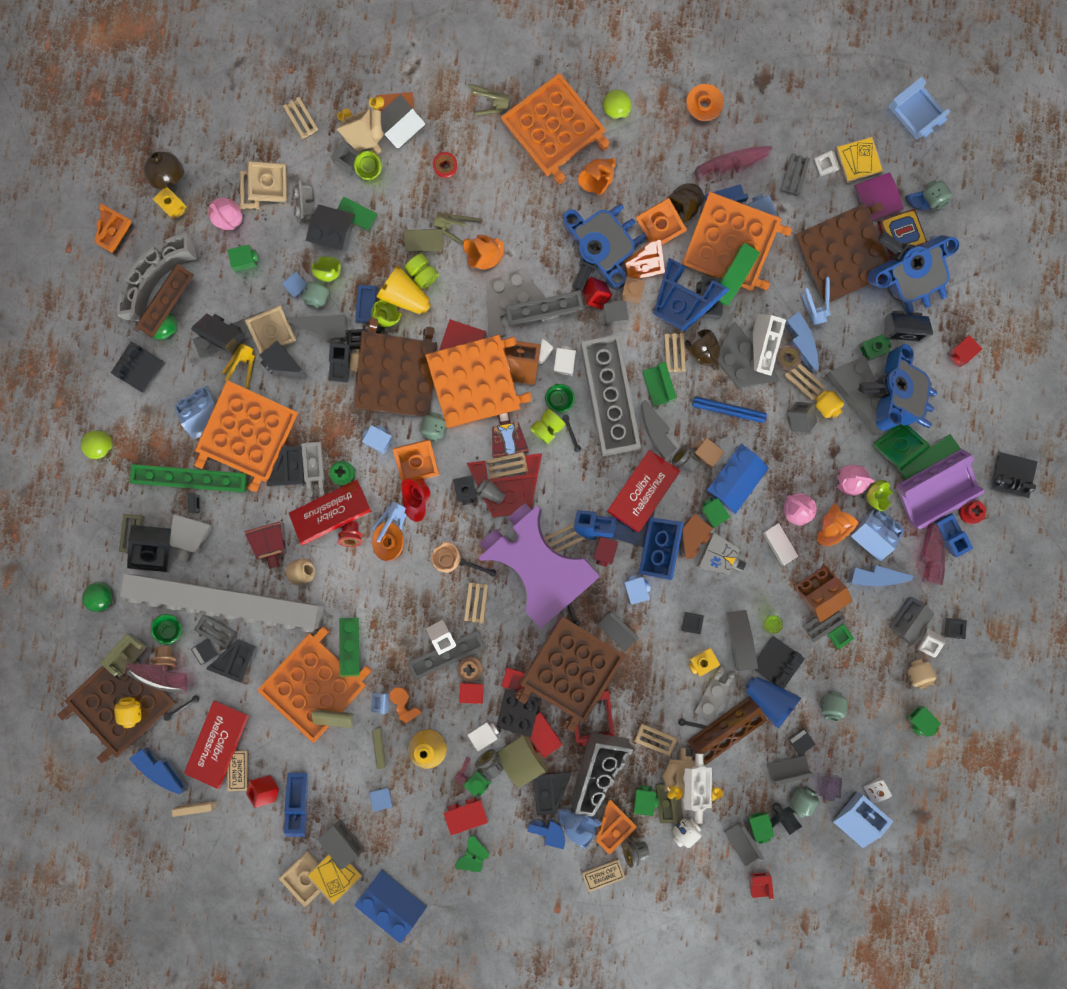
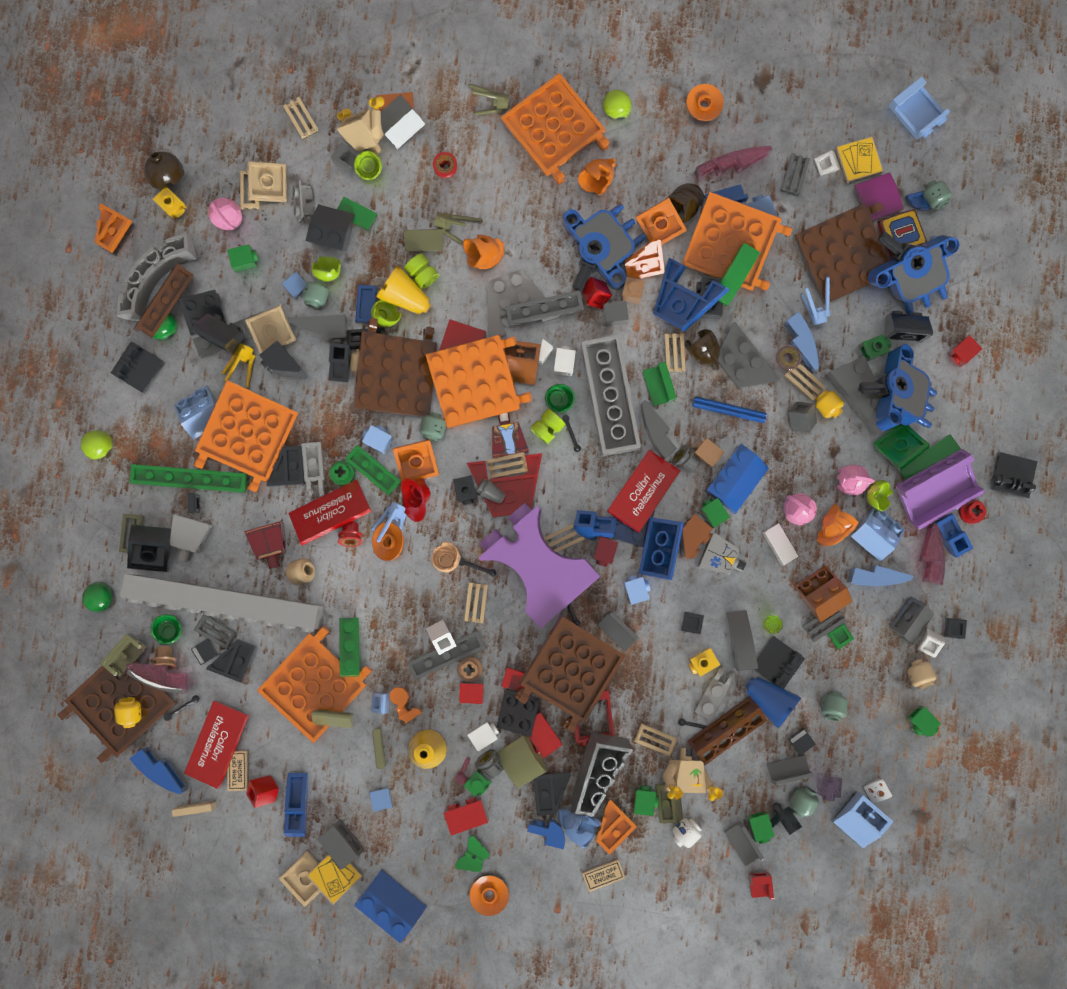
dark grey piece [623,840,650,868] -> none
white plate [683,754,712,824] -> none
white slope [753,314,786,376] -> none
none -> black hinge [178,289,227,335]
none -> green plate [345,445,401,496]
none -> orange dish [470,875,509,916]

